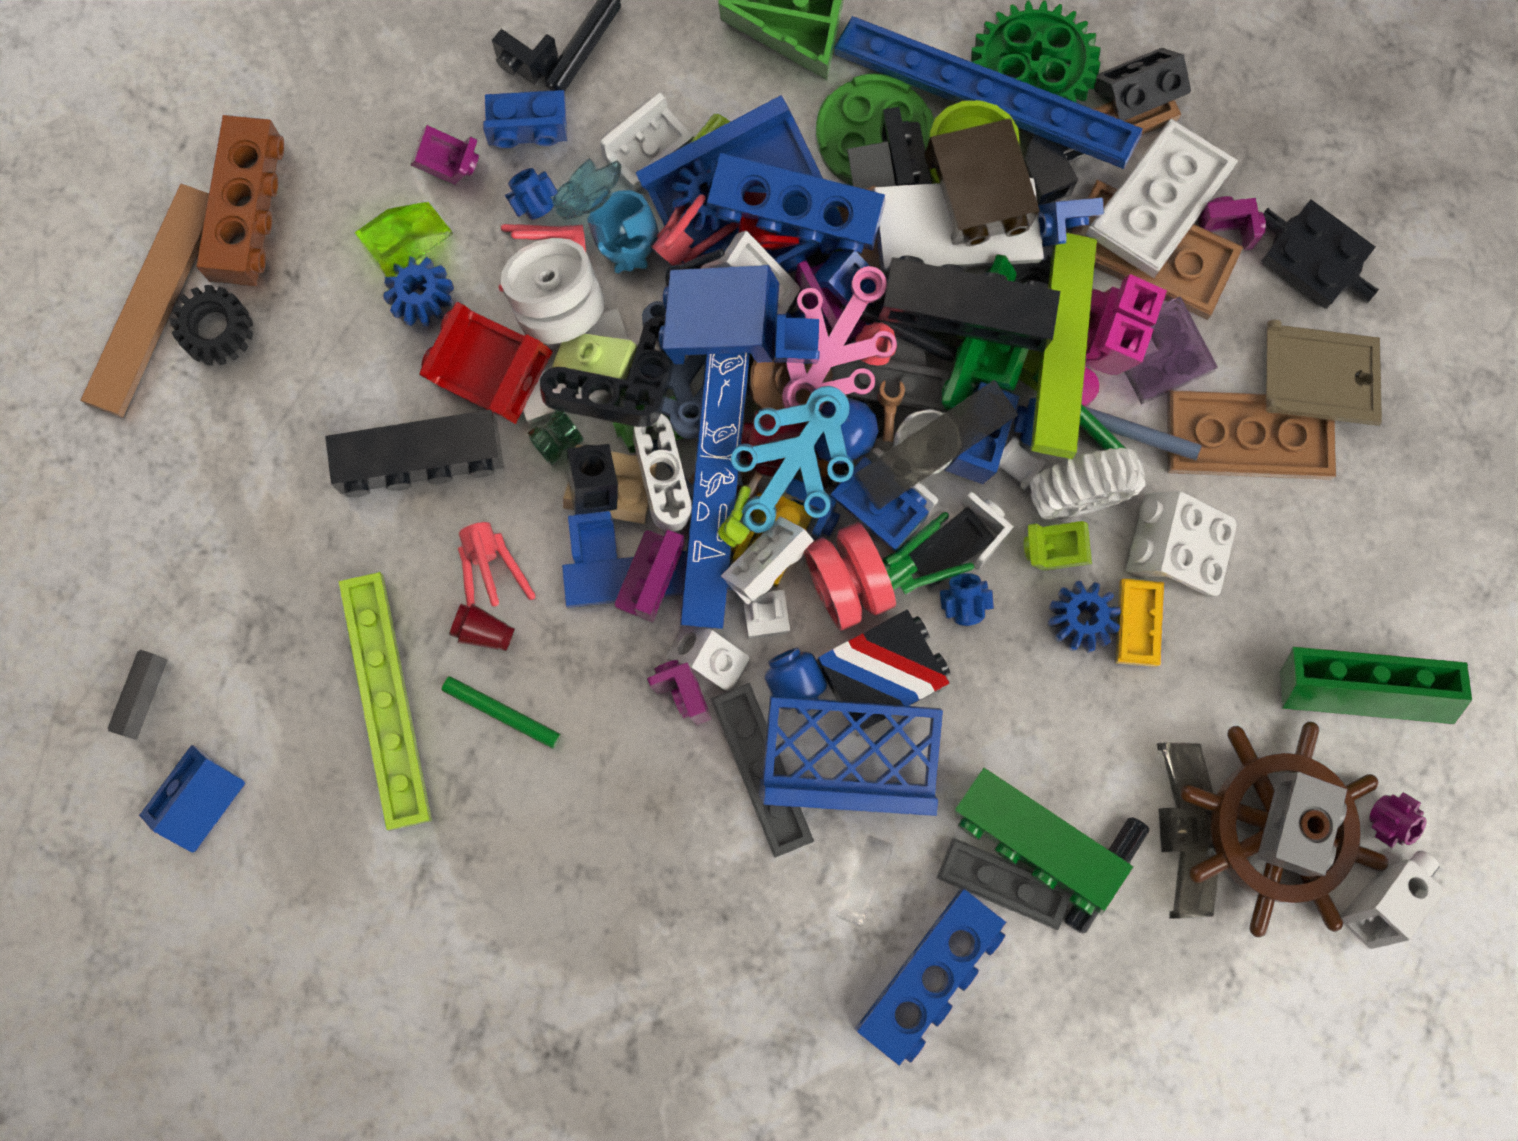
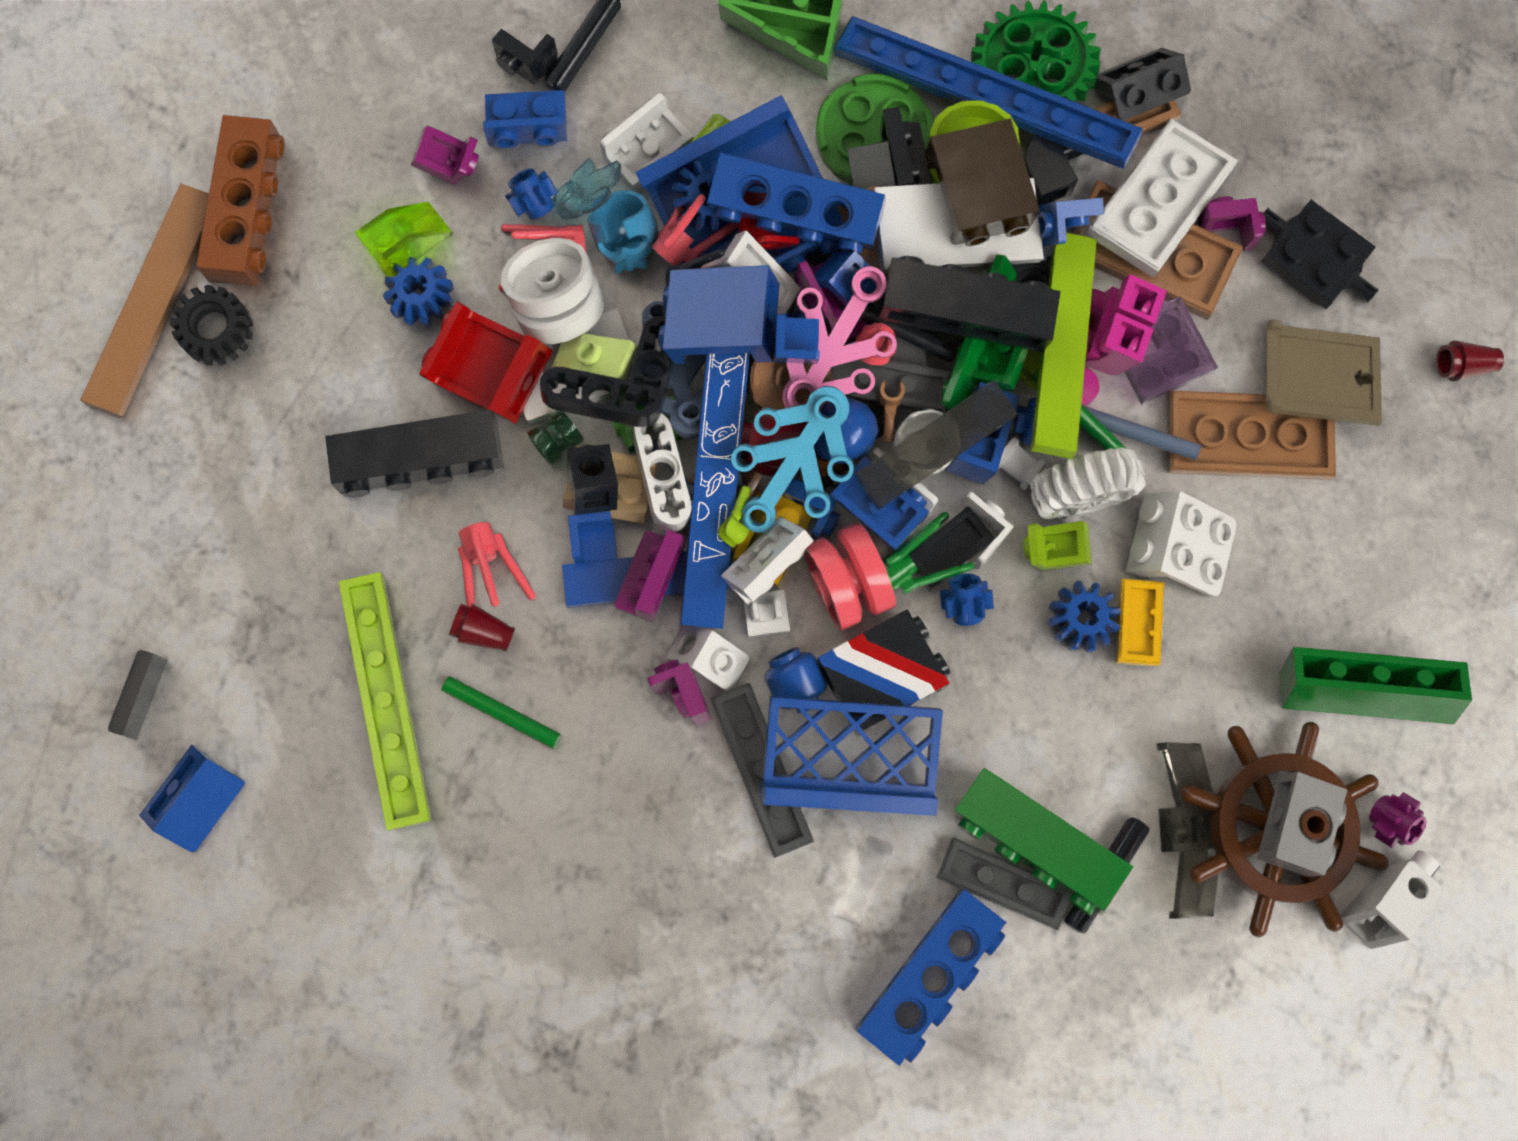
none -> dark red cone [1436,340,1504,382]

